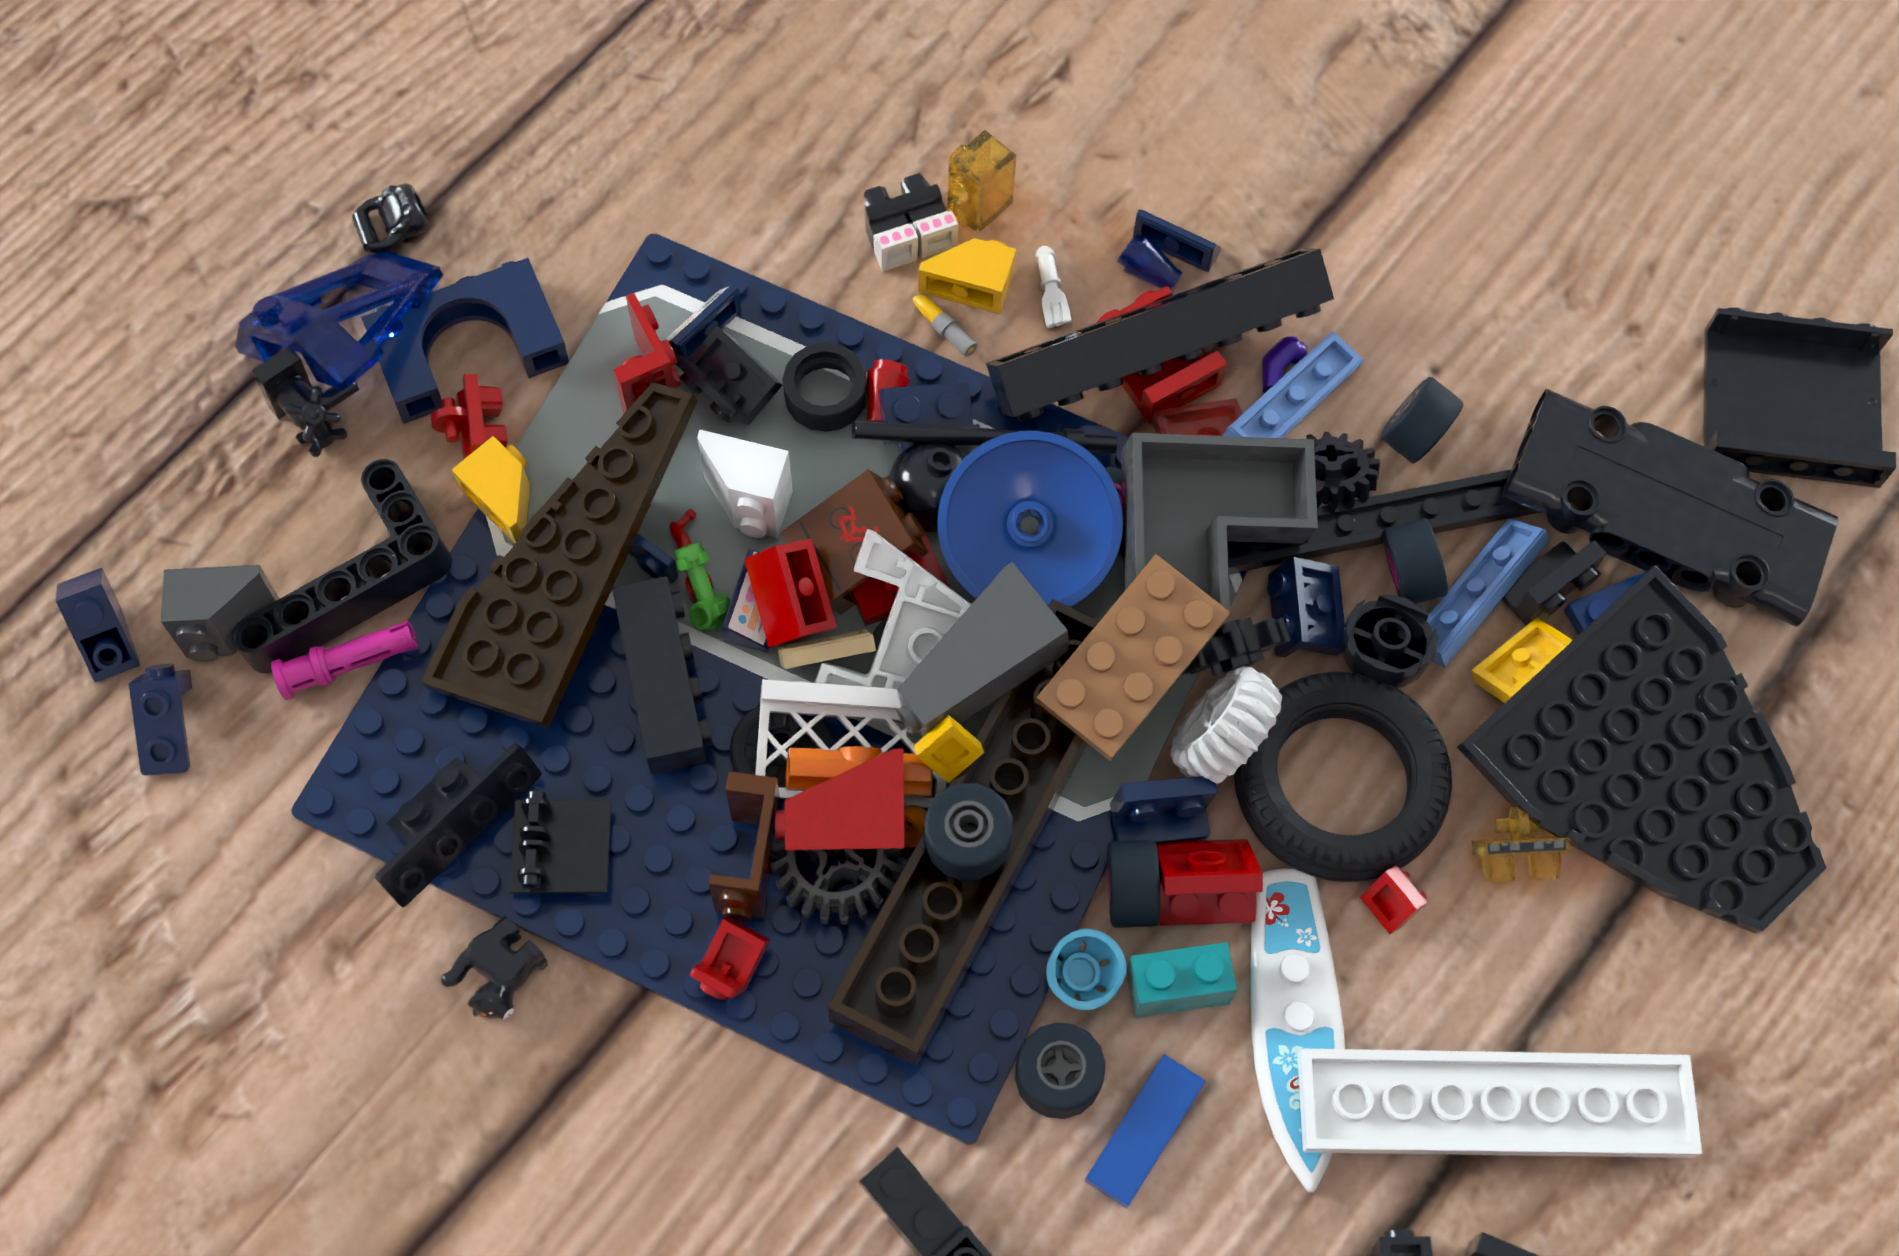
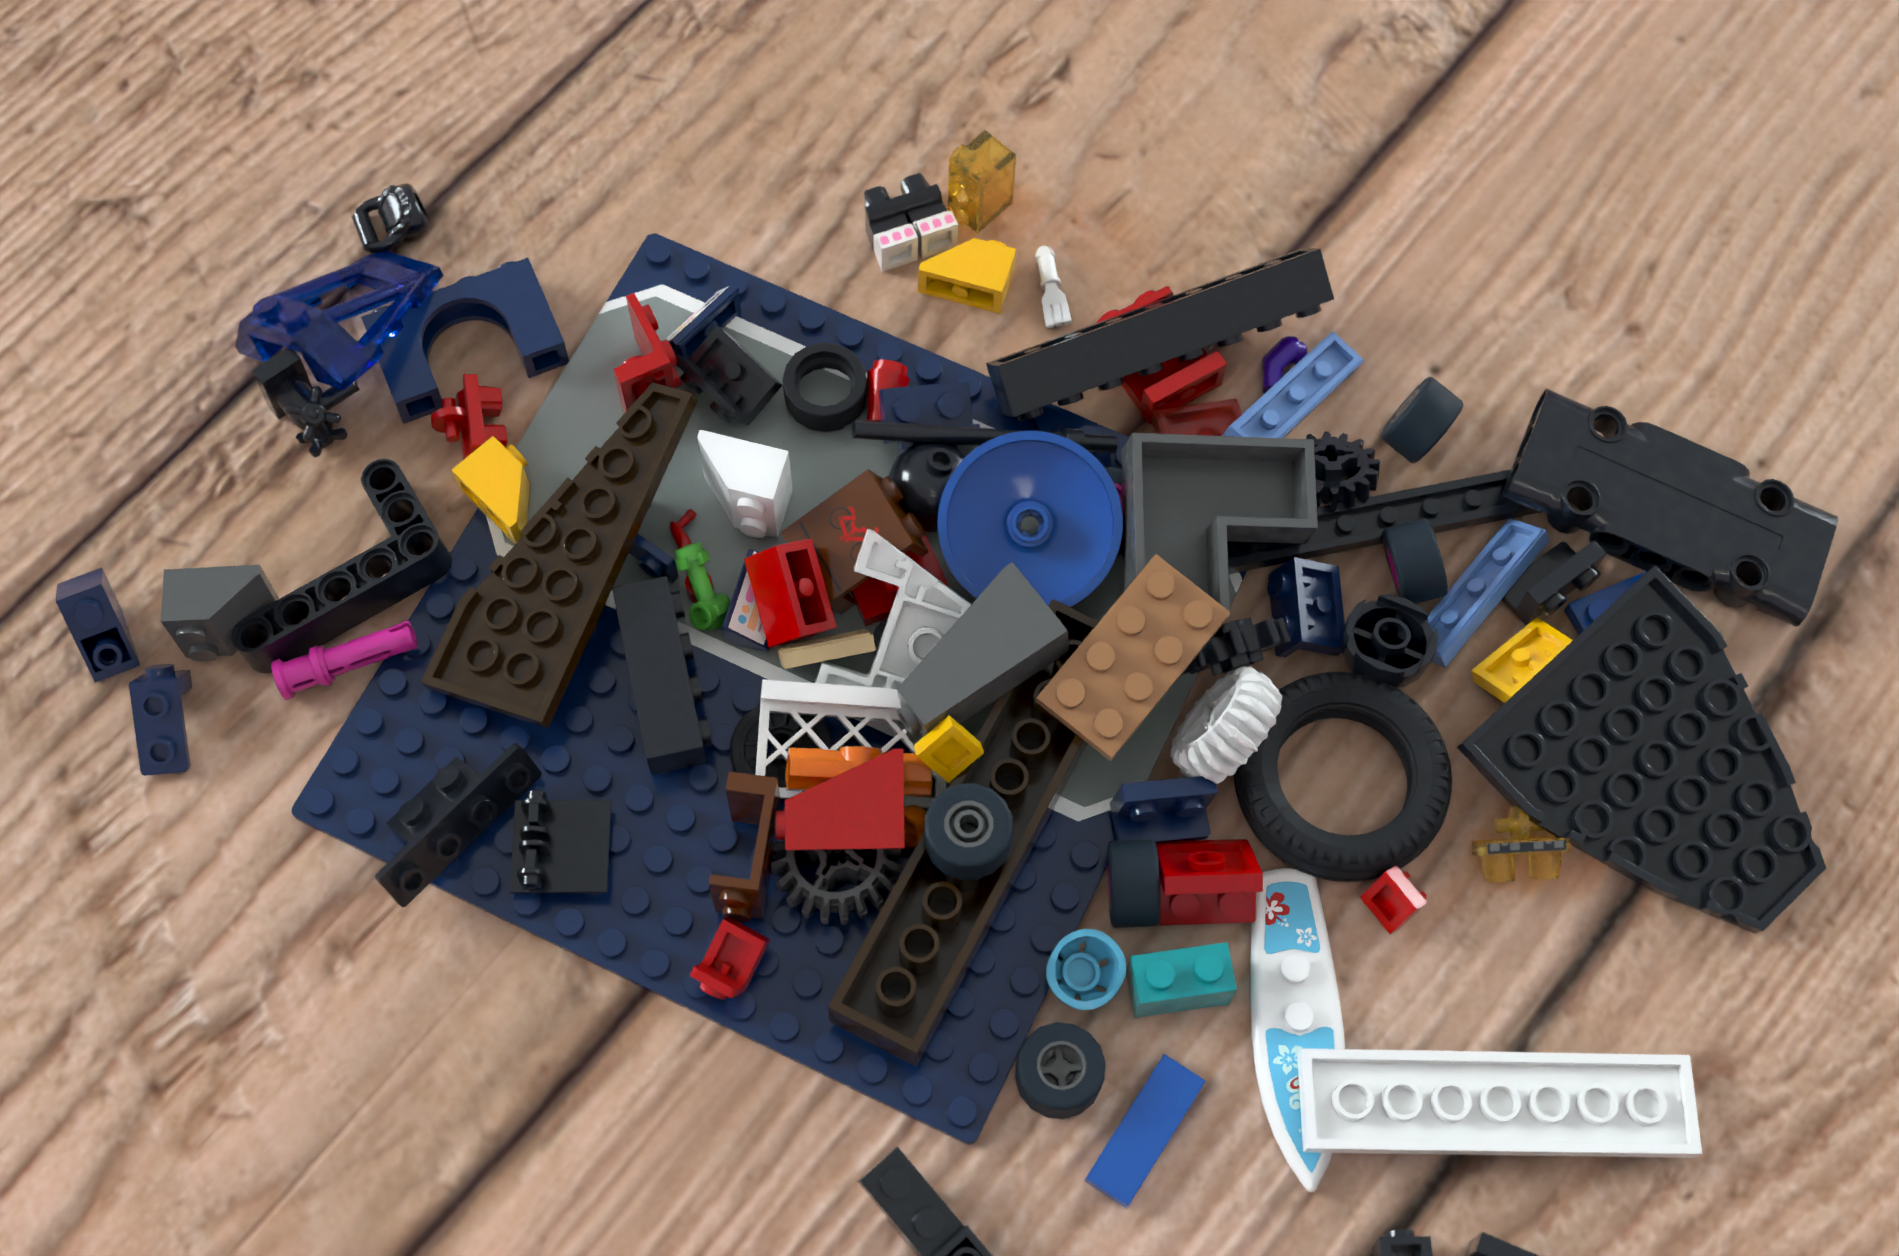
black animal [440,916,548,1020] -> none
light grey piece [913,295,978,357] -> none
clear blue cone [1117,234,1183,290] -> none
dark blue slope [1133,209,1221,272] -> none
black panel [1703,307,1896,488] -> none

